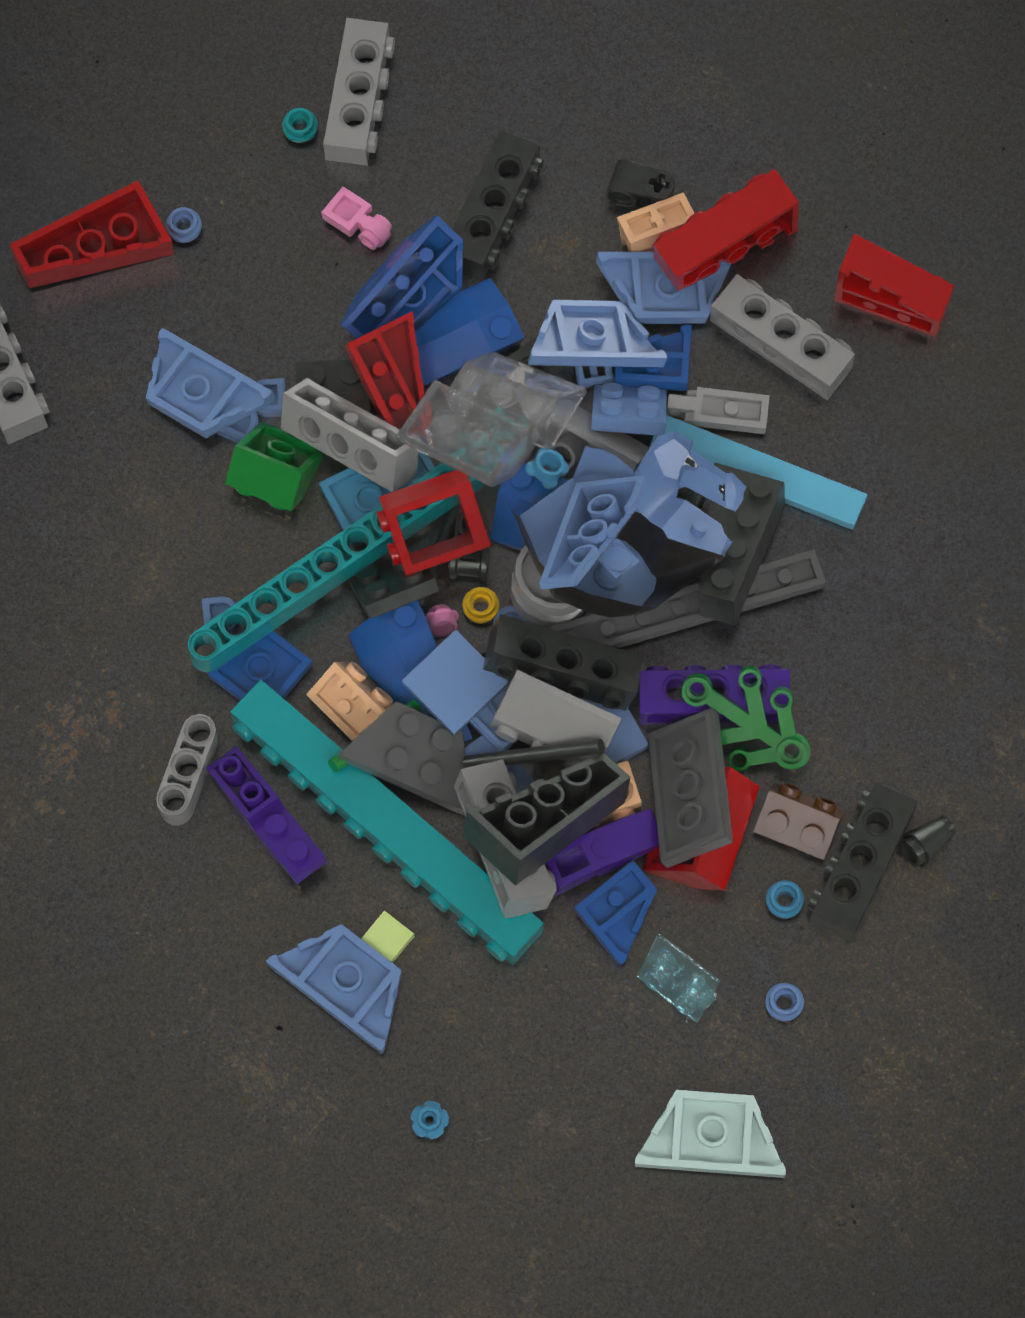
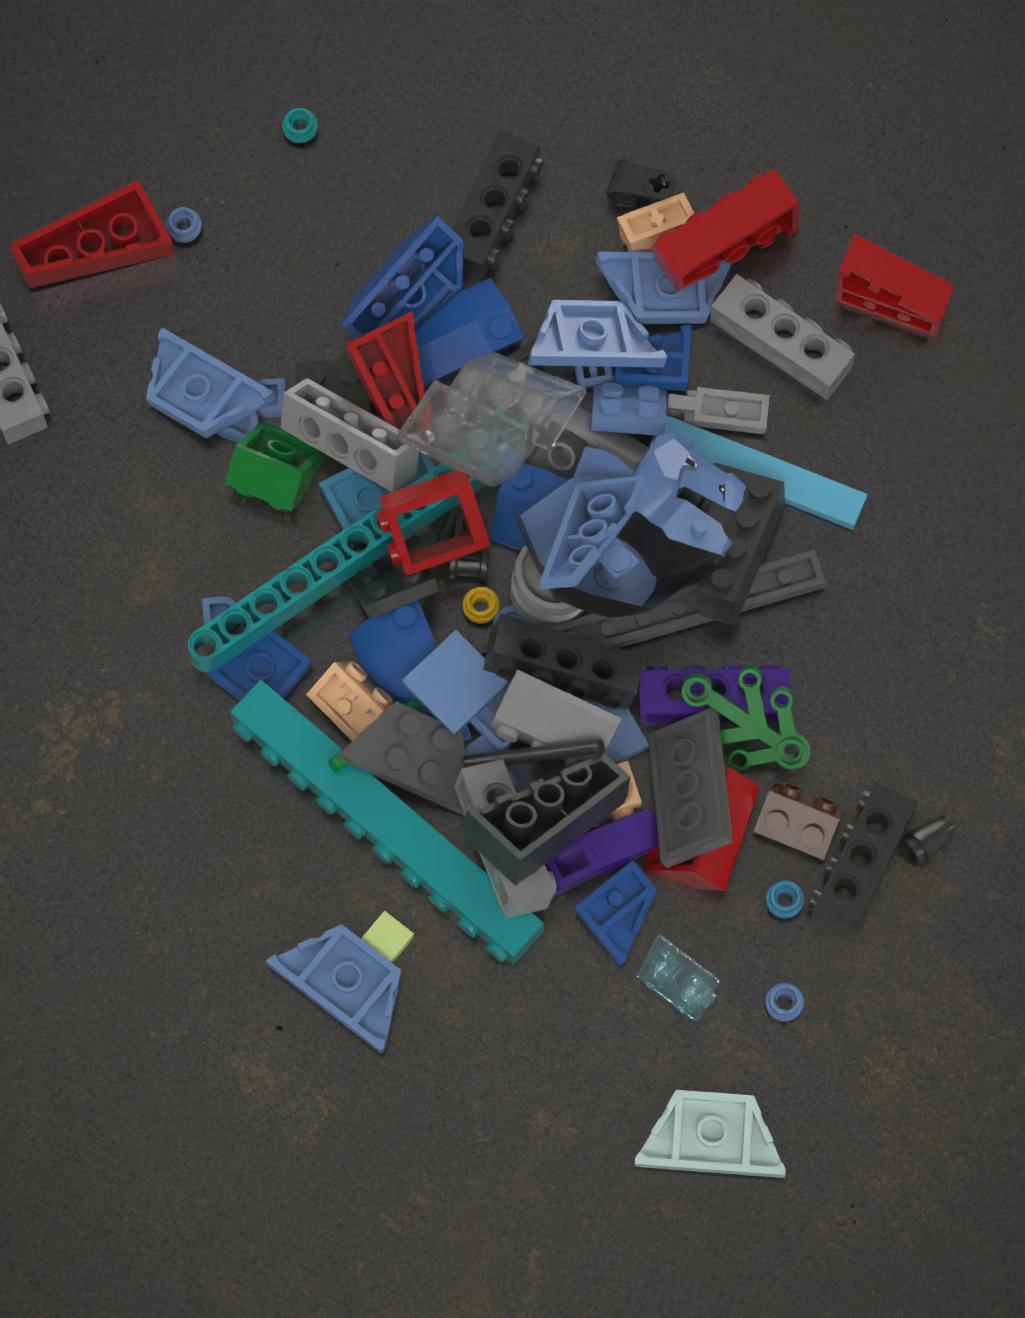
light grey beam [156,714,219,826] -> none
dark purple slope [206,746,327,884] -> none
bright pink plate [321,187,393,250] -> none
light grey brick [323,18,395,166] -> none
dark azure plate [411,1101,449,1139] -> none
bright pink plate [425,604,459,638] -> none
dark azure plate [525,448,569,489] -> none

